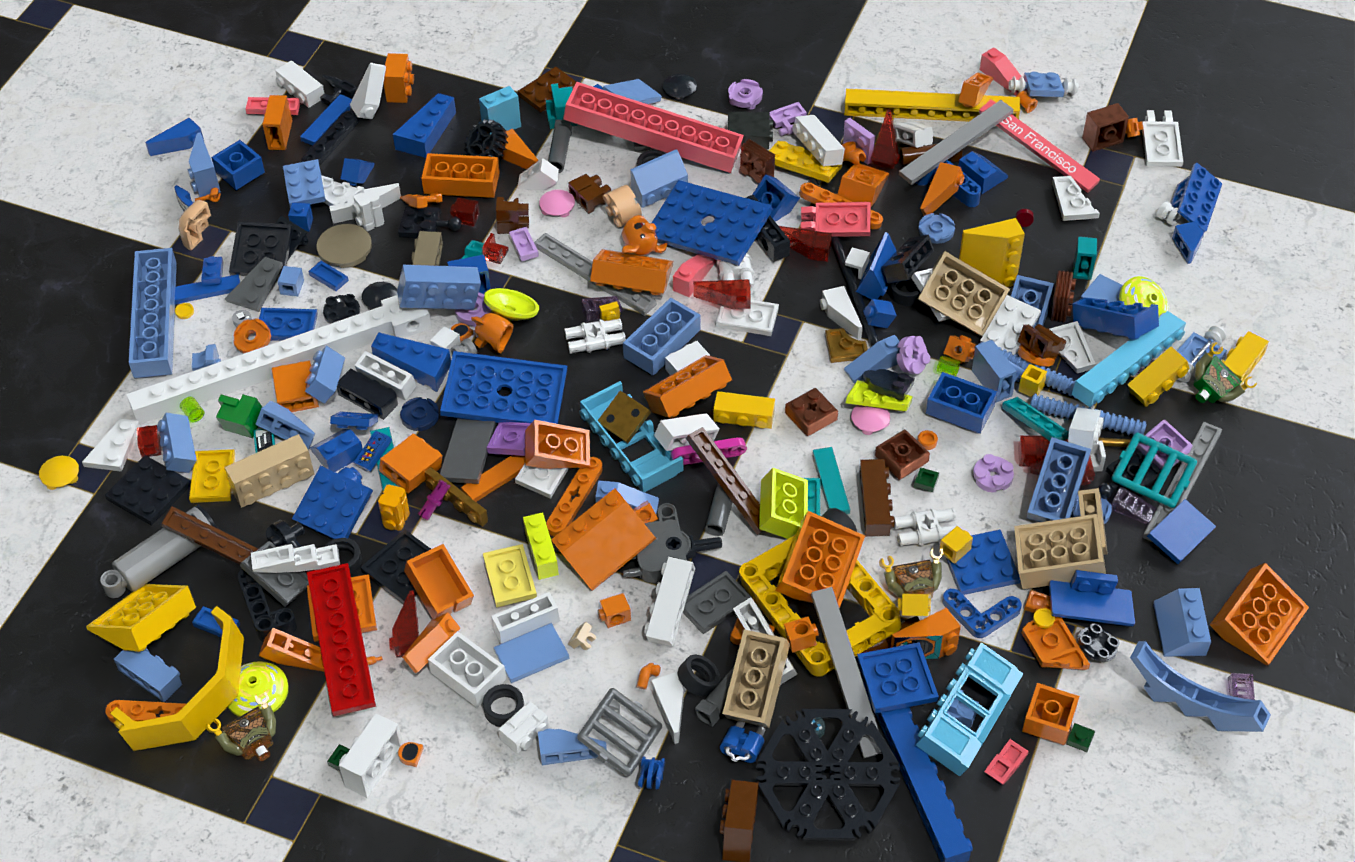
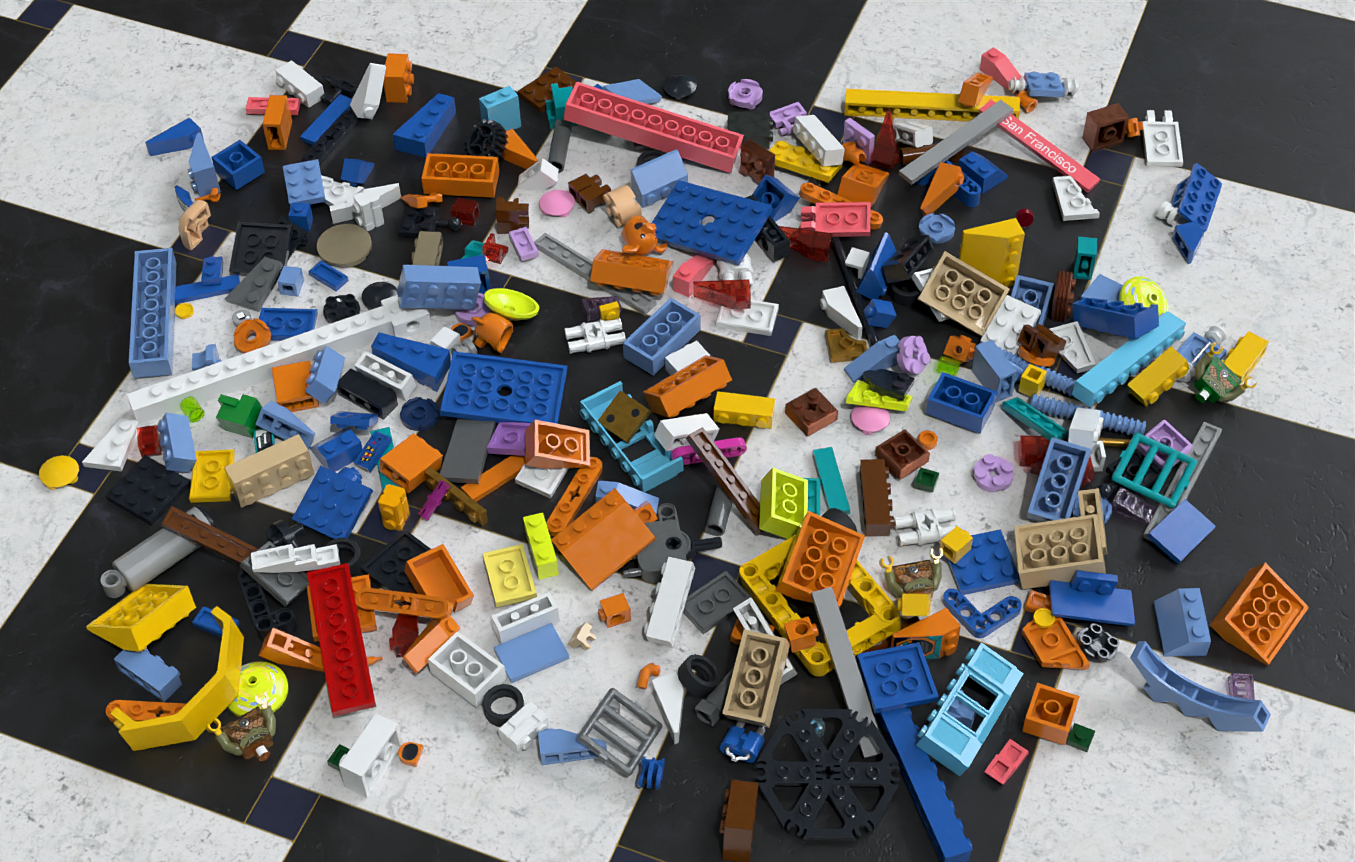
none -> orange piece [355,588,452,620]

